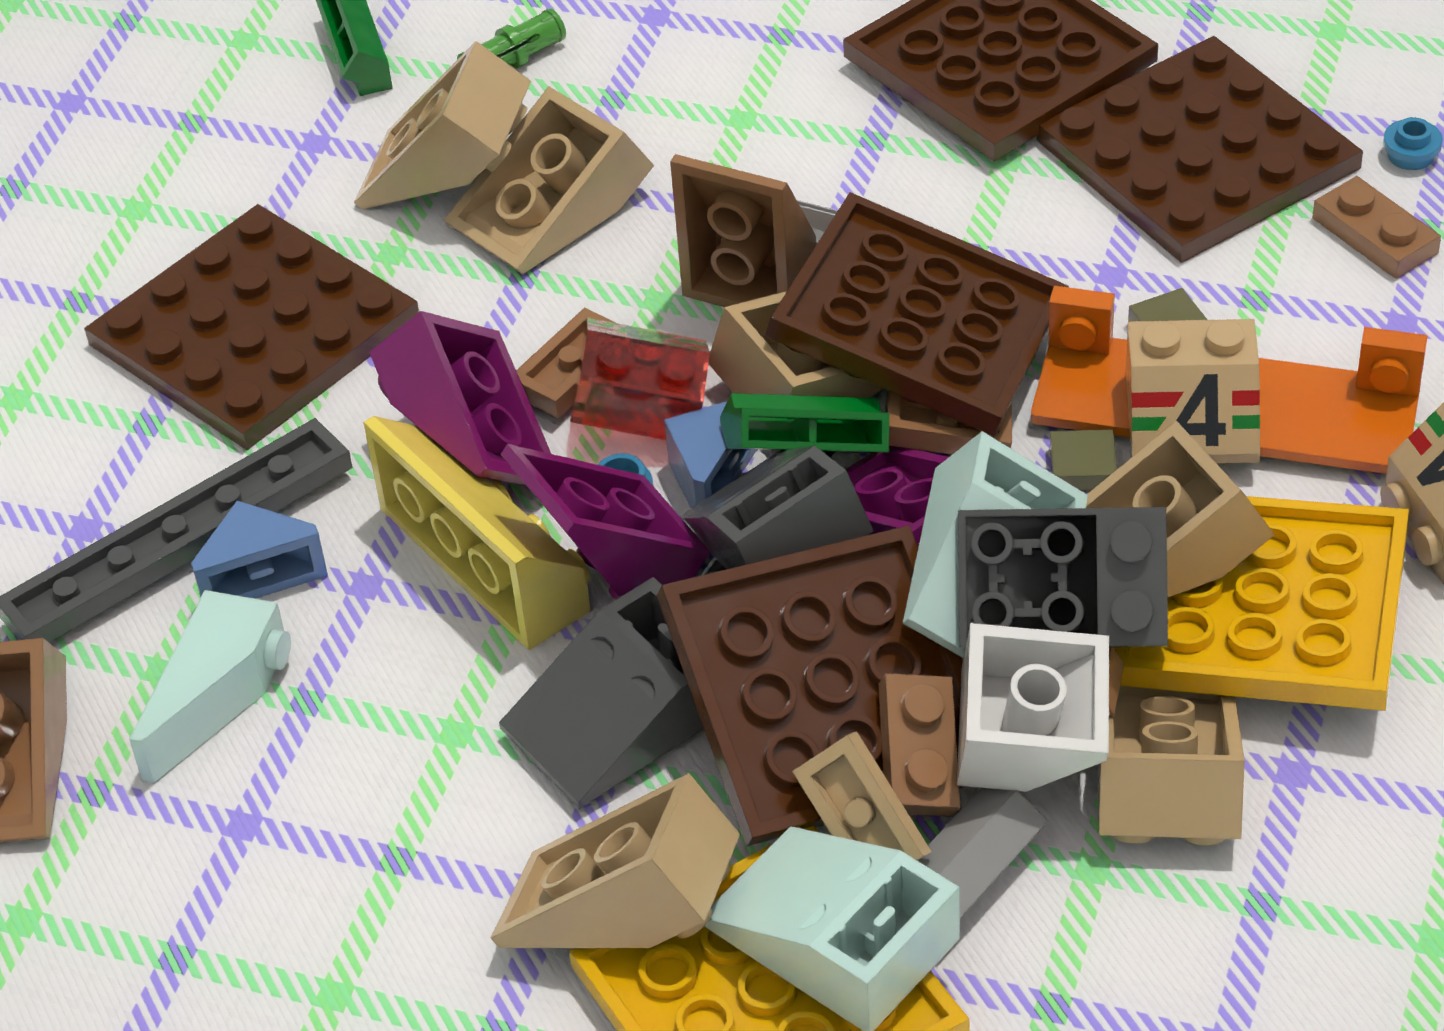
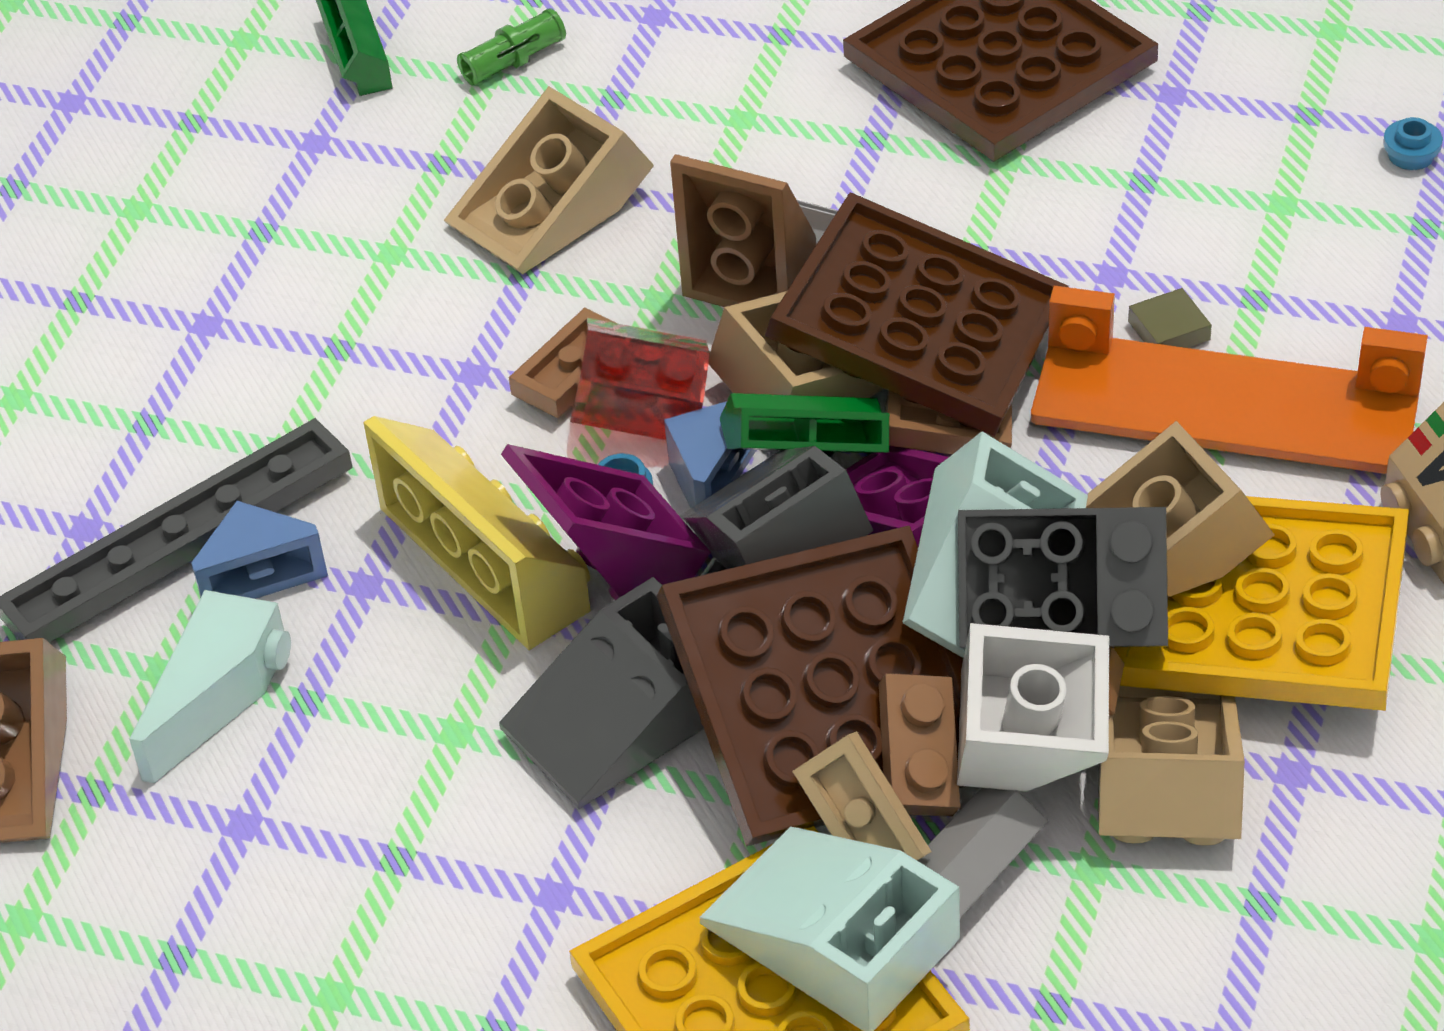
reddish brown plate [84,204,419,450] -> none
tan slope [354,41,531,209] -> none
magenta slope [369,311,551,485] -> none
tan slope [490,773,740,948] -> none
reddish brown plate [1037,36,1363,263] -> none
olive tile [1050,430,1117,491] -> none
tan slope [1125,319,1260,463] -> none
medium nougat plate [1312,176,1441,279] -> none

